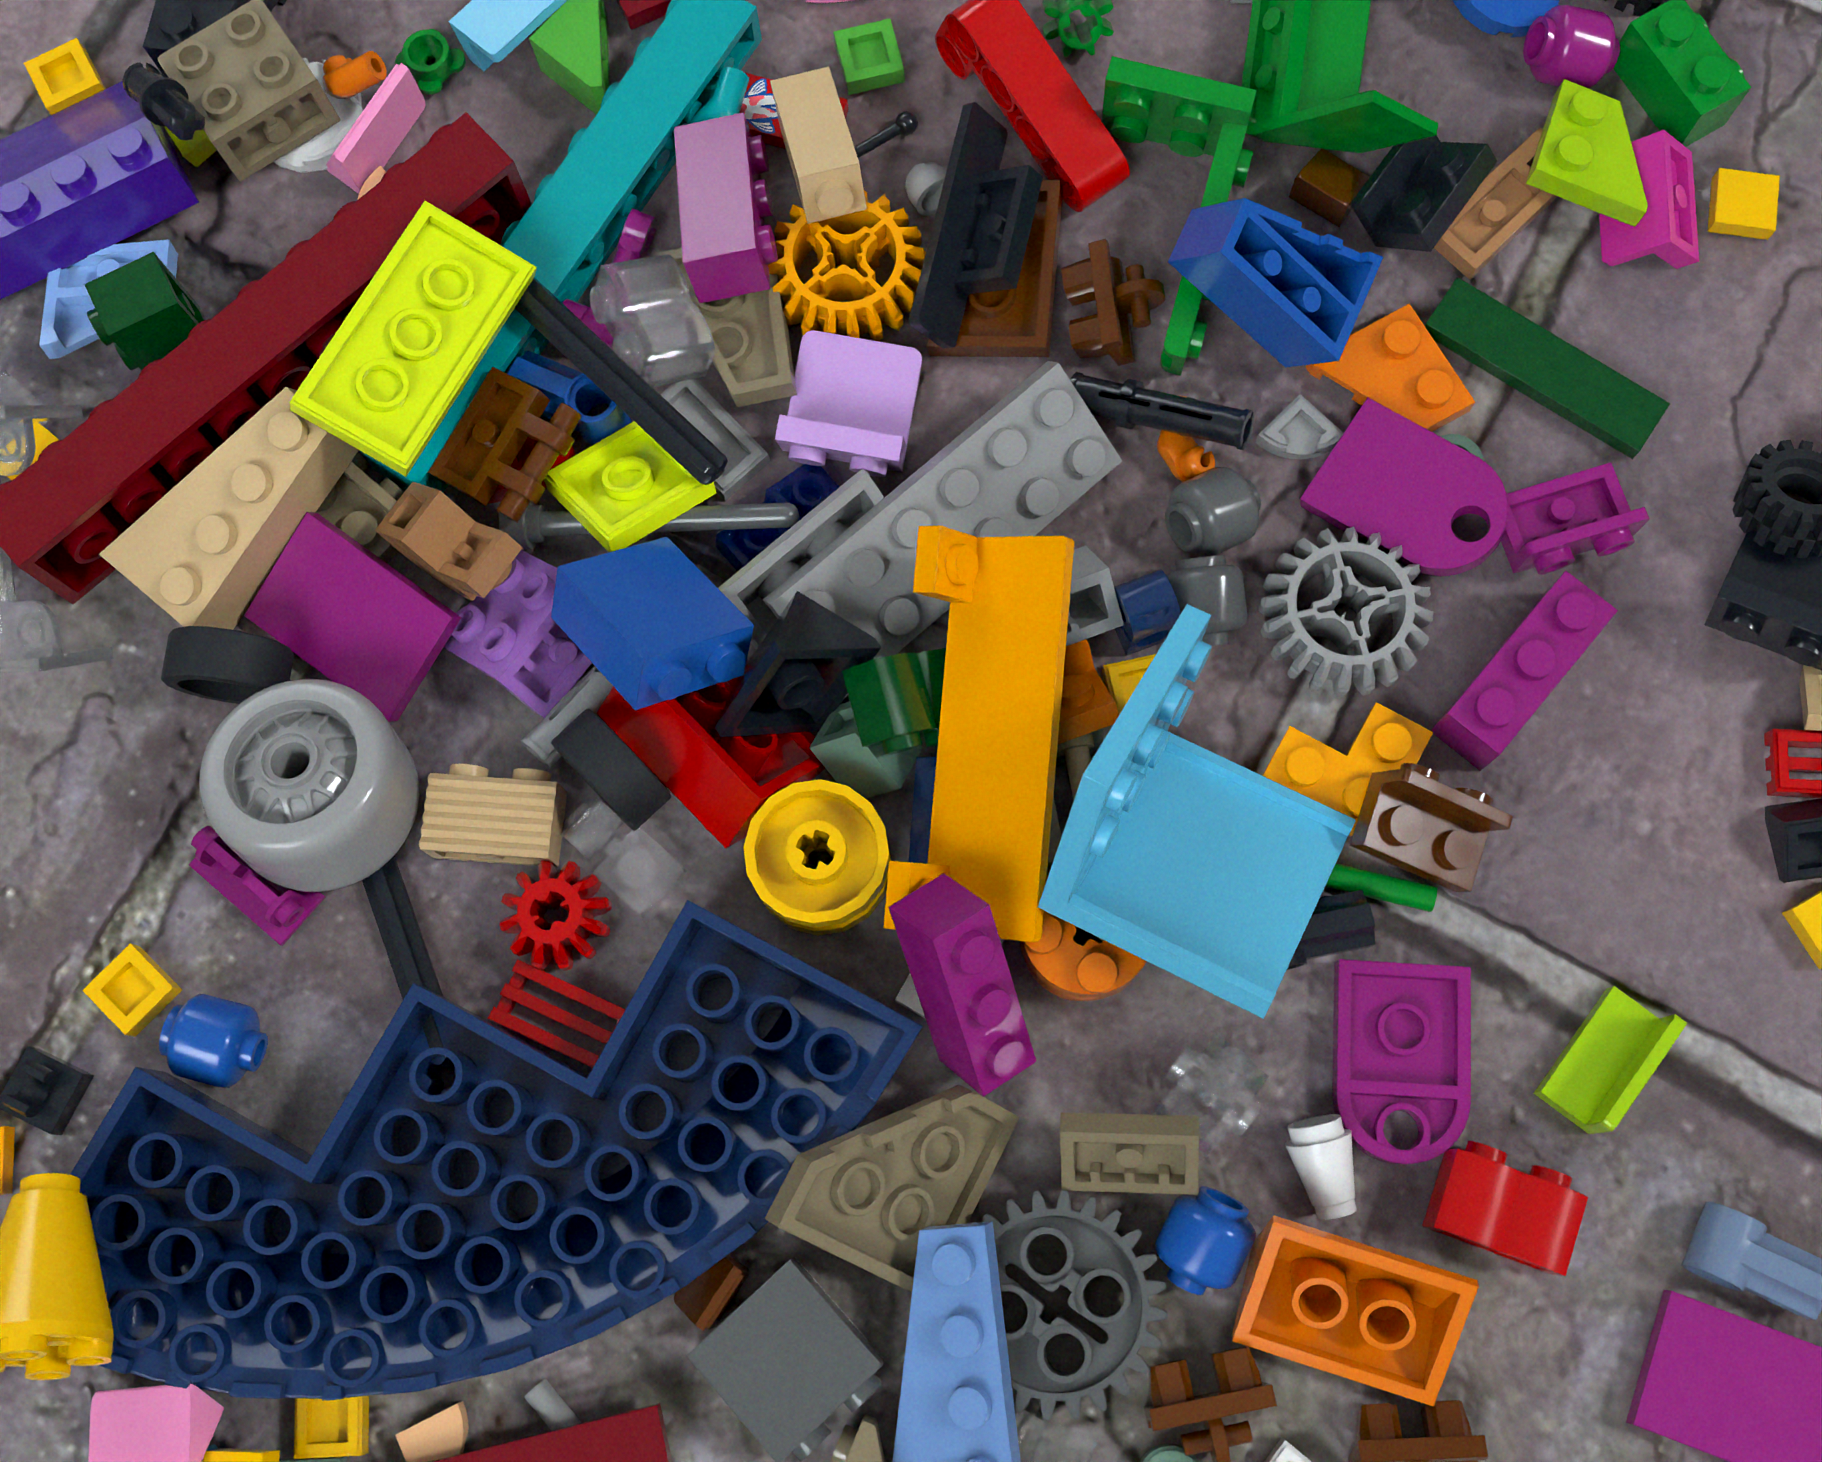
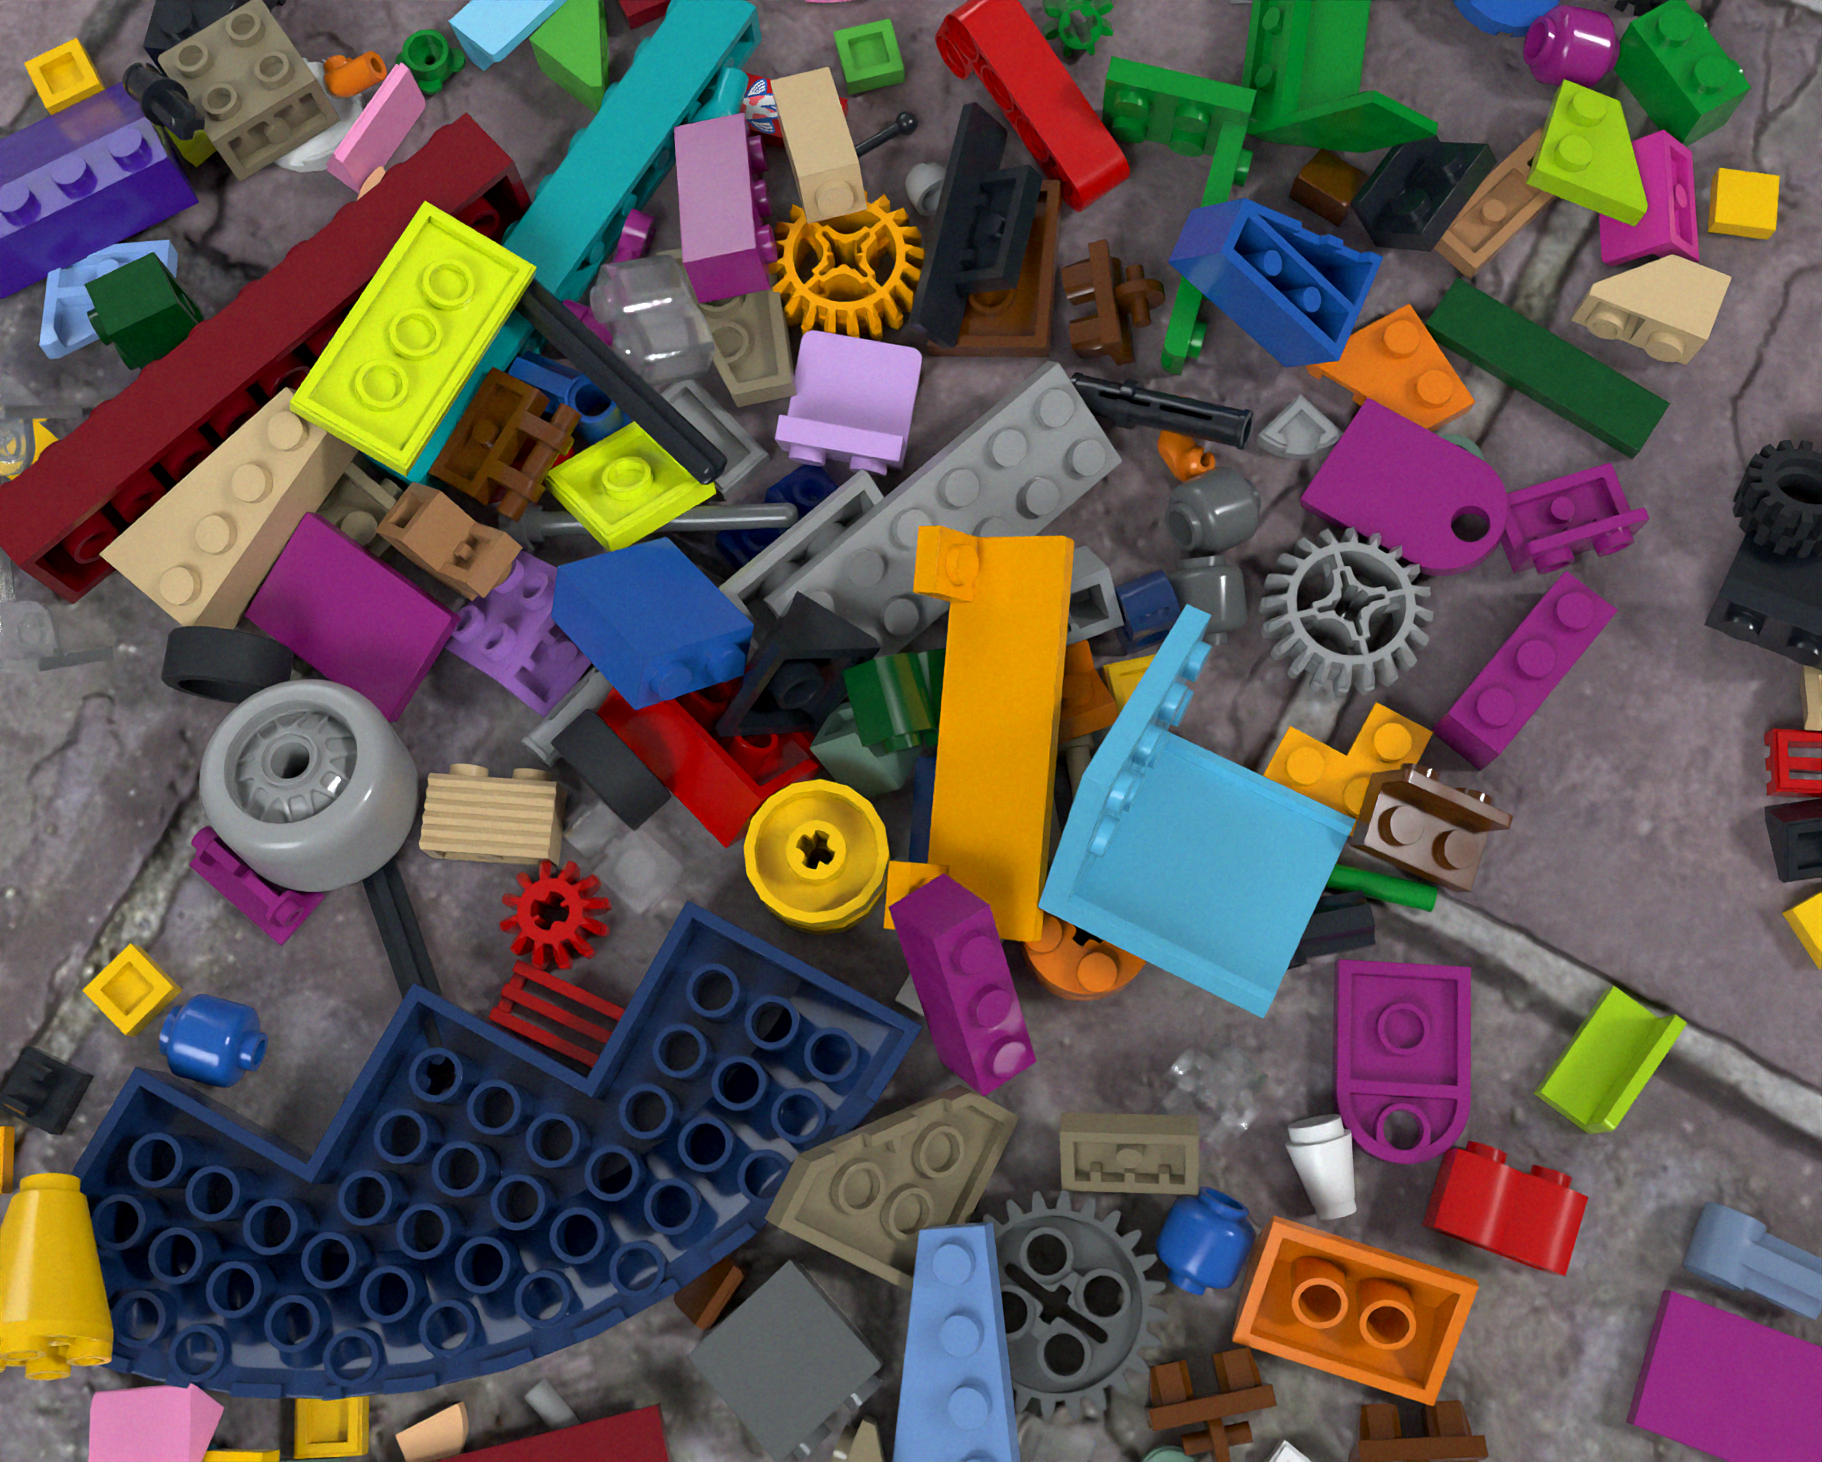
none -> tan slope [1571,254,1732,365]

